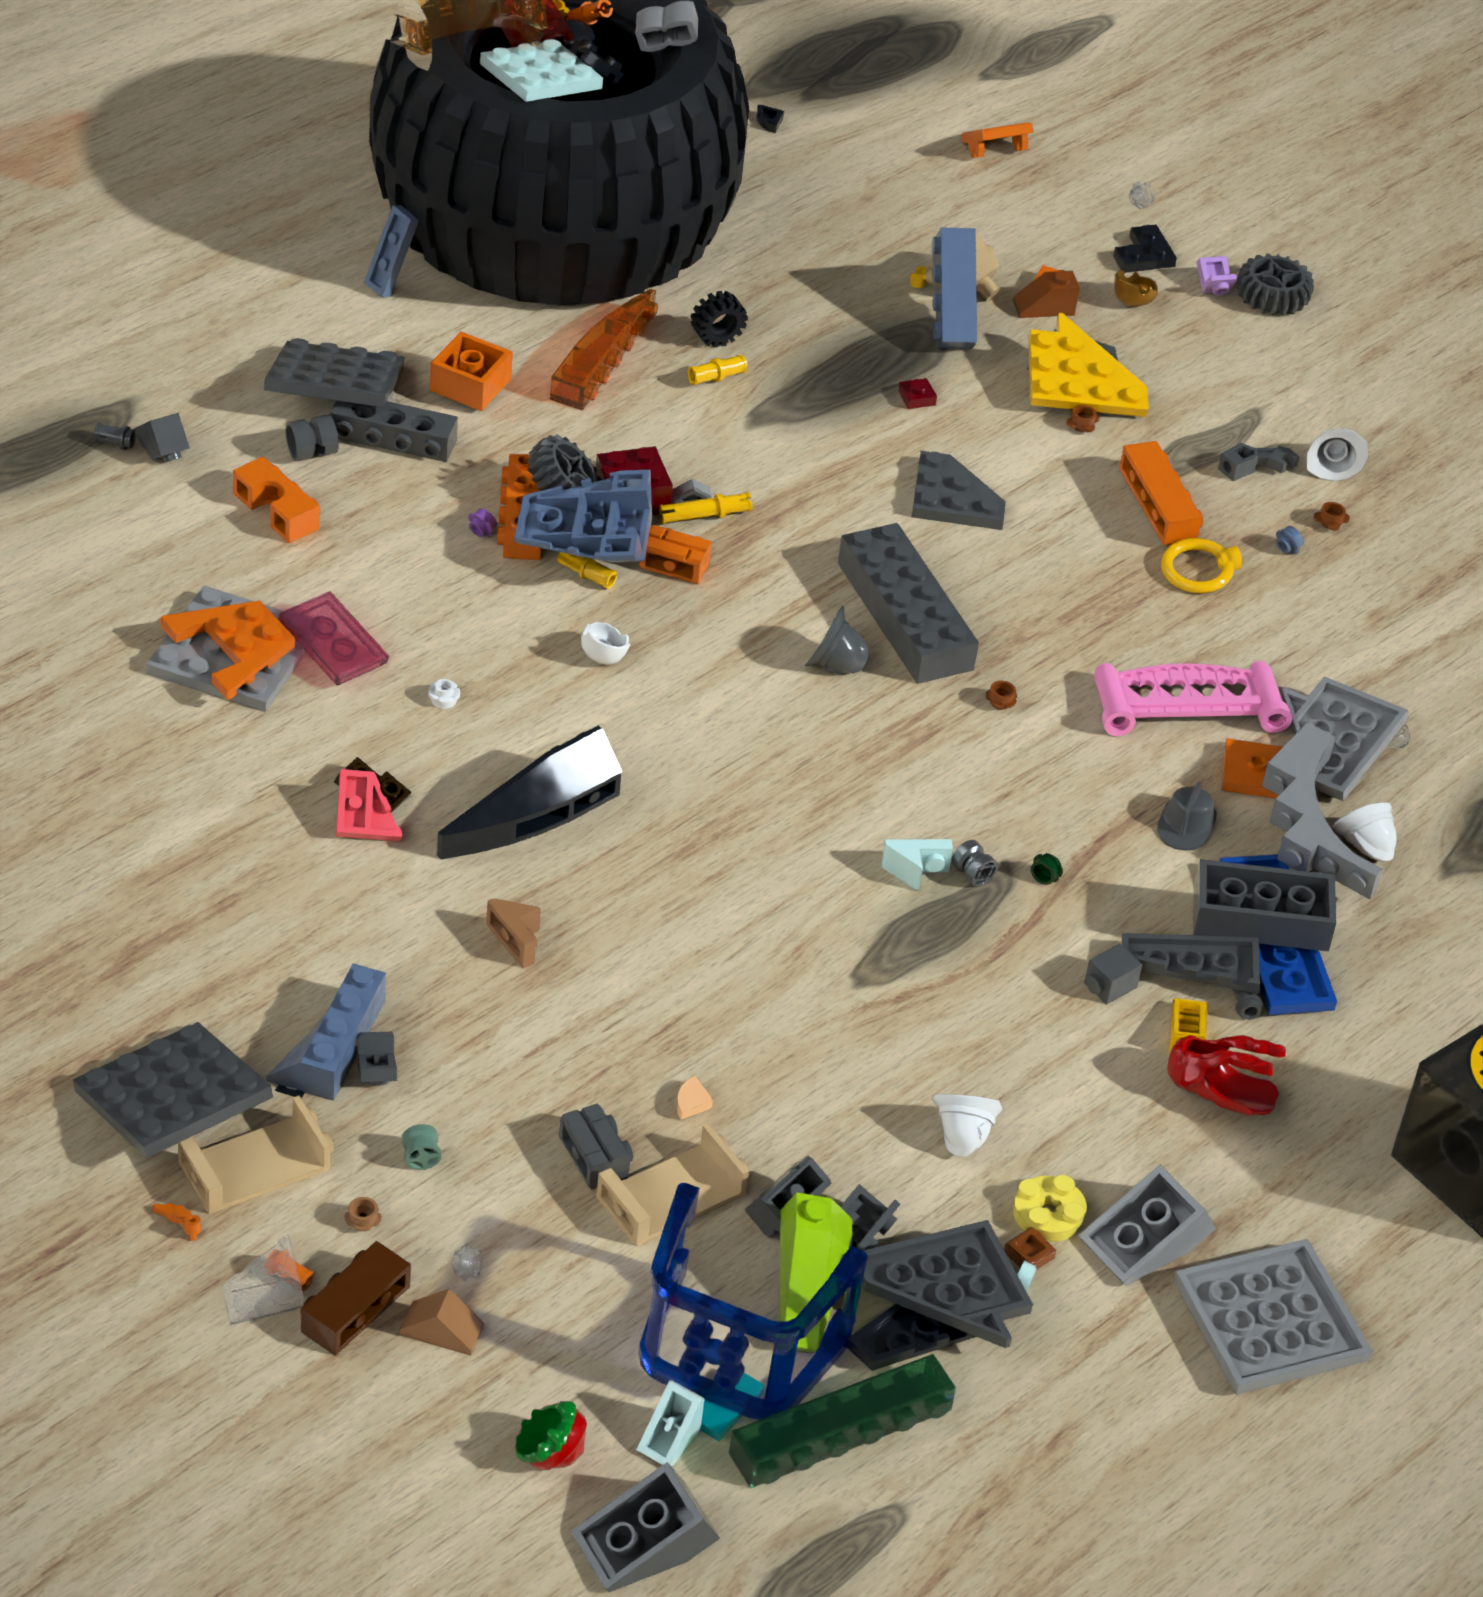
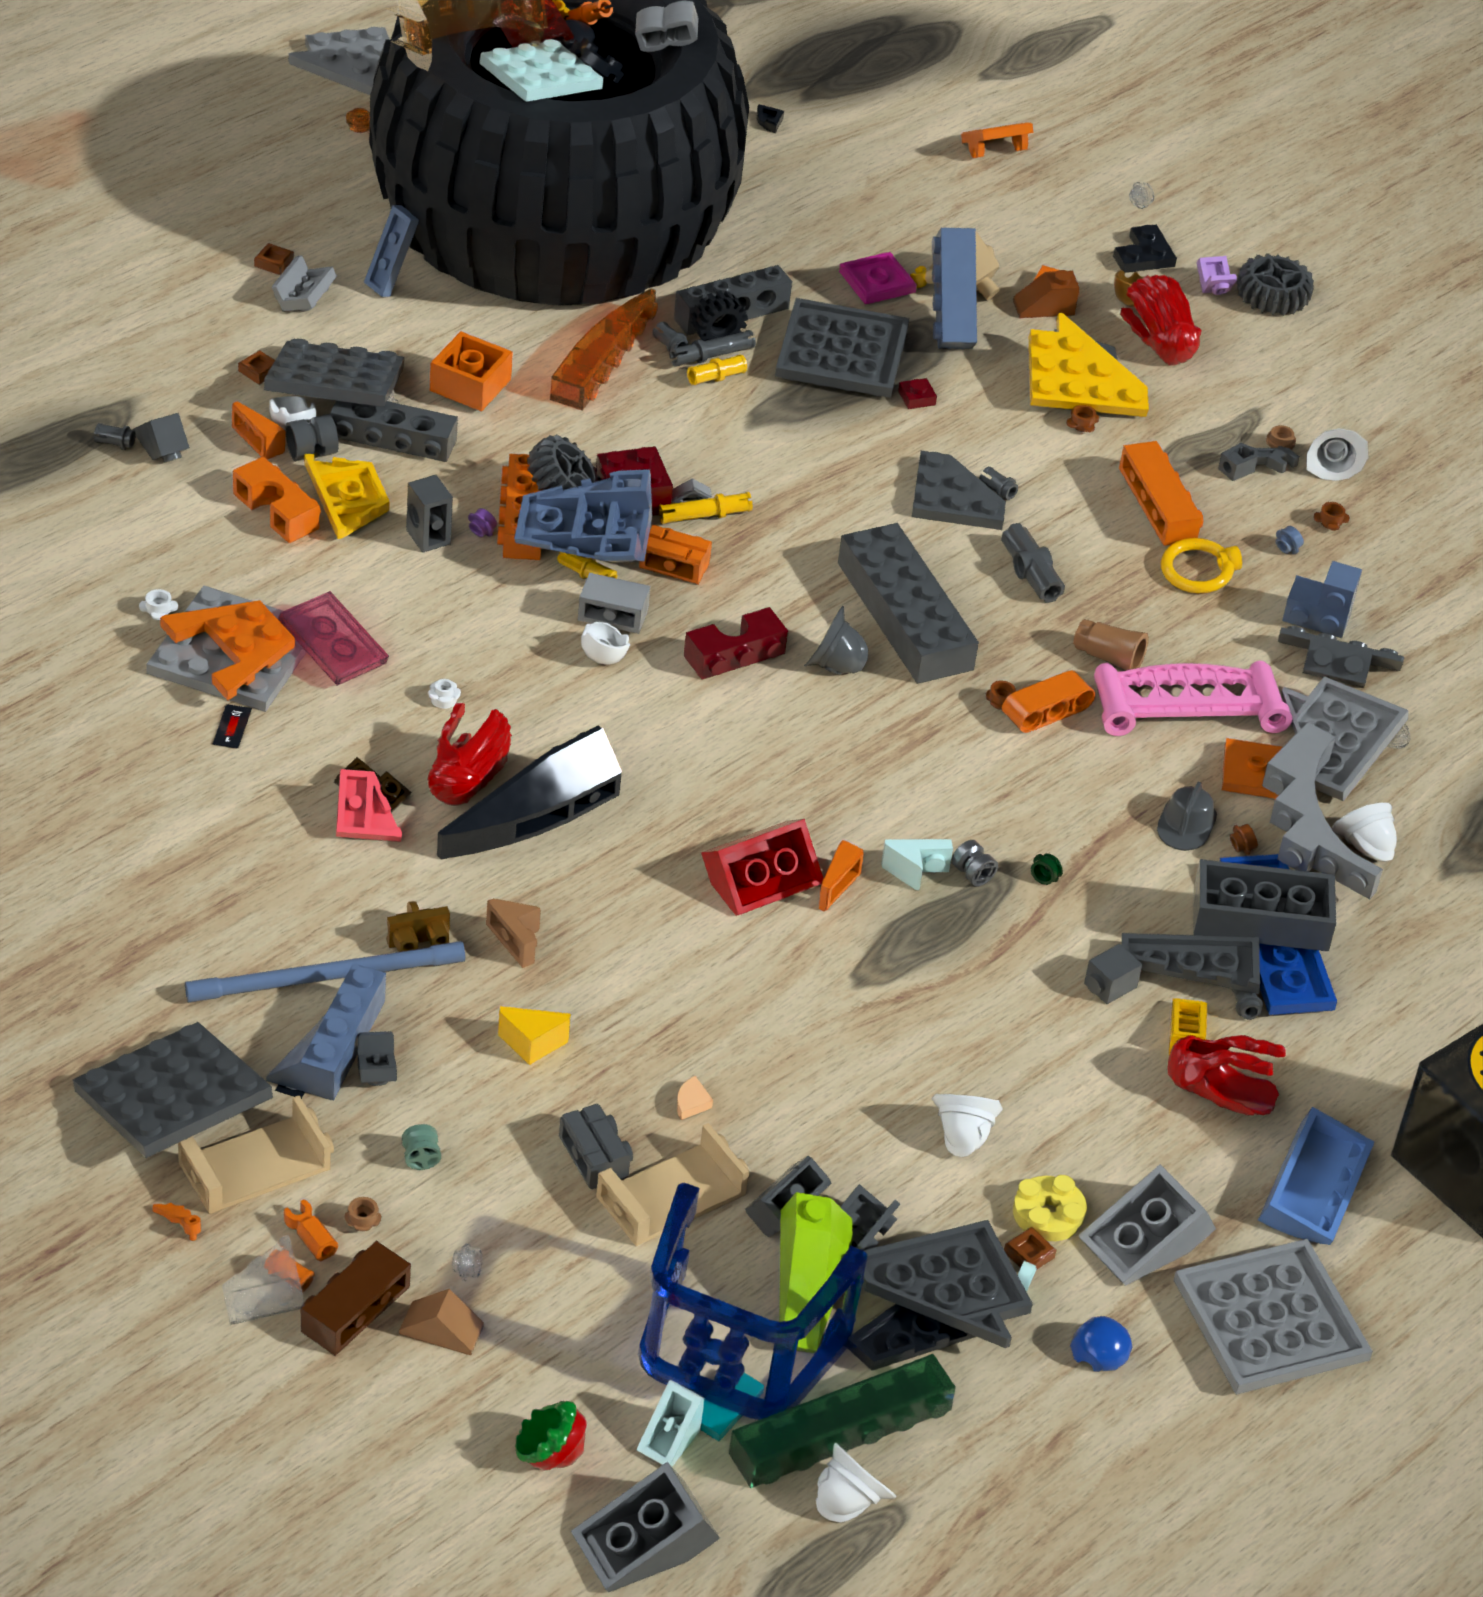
none -> white plate [139,589,178,620]
none -> sand blue piece [185,941,466,1003]
none -> black sticker [213,704,252,748]
none -> orange slope [232,401,286,460]
none -> dark orange tile [238,350,275,385]
none -> dark orange tile [254,243,294,275]
none -> white hair [269,396,316,430]
none -> light grey bracket [272,256,337,311]
none -> orange bar [284,1200,338,1262]
none -> light grey wing [289,27,390,95]
none -> yellow wing [304,454,390,539]
none -> clear orange plate [346,108,370,133]
none -> pearl gold hips [386,901,450,952]
none -> dark grey brick [406,475,453,553]
none -> red hair [427,703,512,806]
none -> yellow slope [498,1006,571,1065]
none -> light grey brick [578,573,651,634]
none -> dark grey pin [653,321,688,352]
none -> dark grey pin [669,330,756,367]
none -> dark grey brick [674,265,792,336]
none -> dark red arch [684,607,788,680]
none -> red slope [701,819,824,916]
none -> dark grey plate [775,298,910,398]
none -> white piece [816,1443,896,1523]
none -> orange slope [819,840,864,912]
none -> dark pink plate [839,252,917,305]
none -> dark grey pin [979,466,1018,500]
none -> dark grey piece [1001,523,1065,603]
none -> orange beam [1002,670,1095,733]
none -> blue hair [1070,1316,1132,1372]
none -> medium nougat plant [1073,619,1149,671]
none -> red hair [1120,275,1202,365]
none -> dark orange plate [1230,824,1258,855]
none -> medium blue slope [1258,1107,1375,1245]
none -> medium nougat plate [1266,425,1296,450]
none -> dark grey bracket [1278,626,1404,688]
none -> sand blue brick [1282,561,1362,638]

